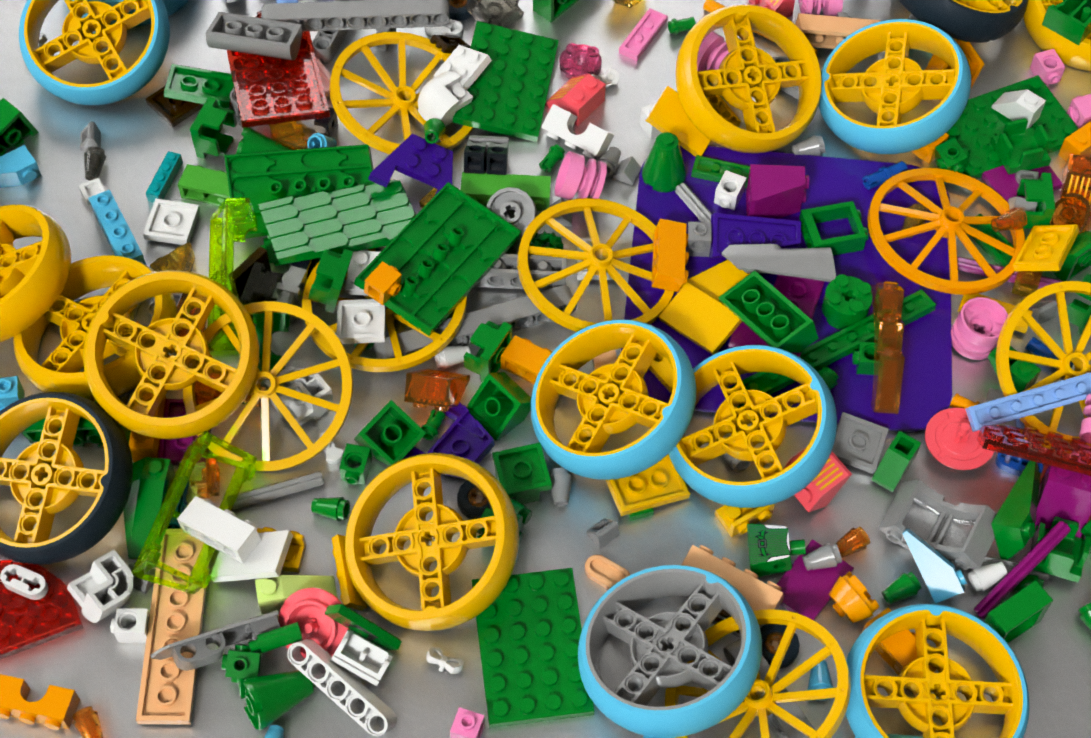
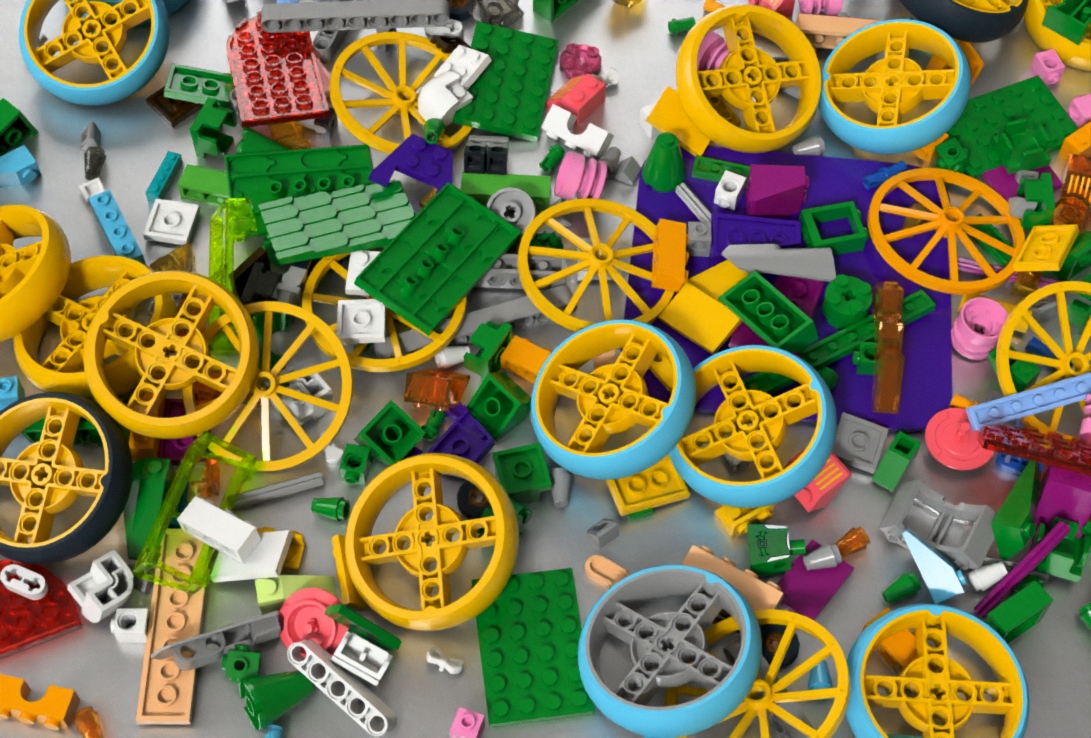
light grey brick [206,12,302,60] -> none
green cylinder [248,622,303,653] -> none
medium azure cone [307,133,337,149] -> none
green panel [308,249,353,313] -> none
light orange brick [364,261,402,305] -> none
bright pink tile [619,8,668,61] -> none
light orange cone [829,571,880,623] -> none
white slope [991,89,1046,129] -> none
clear orange cone [991,208,1027,232] -> none

